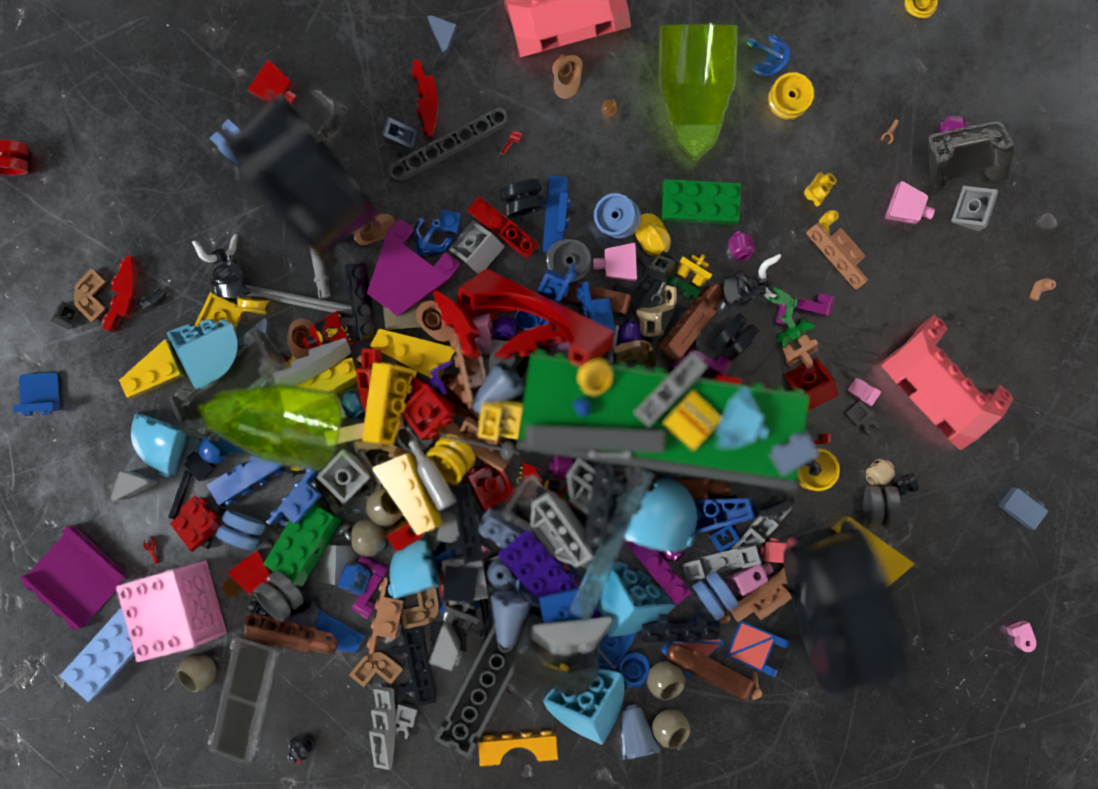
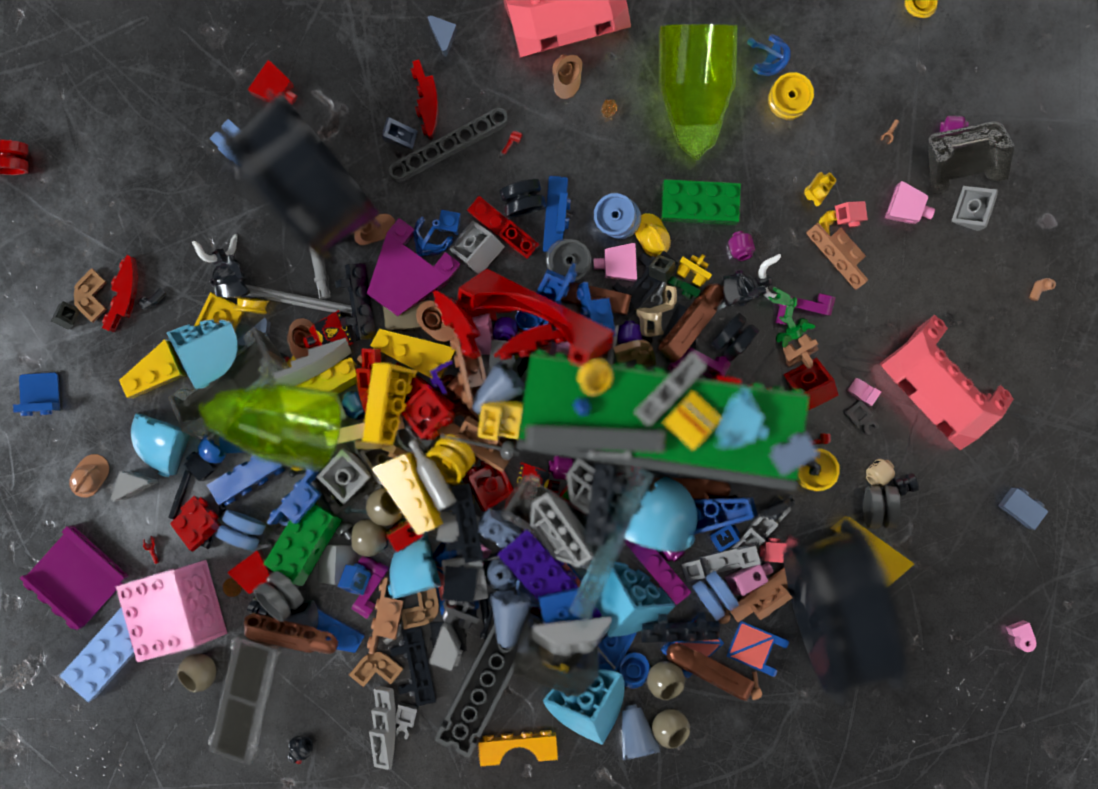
none -> nougat piece [69,454,109,498]
none -> coral brick [835,201,868,227]

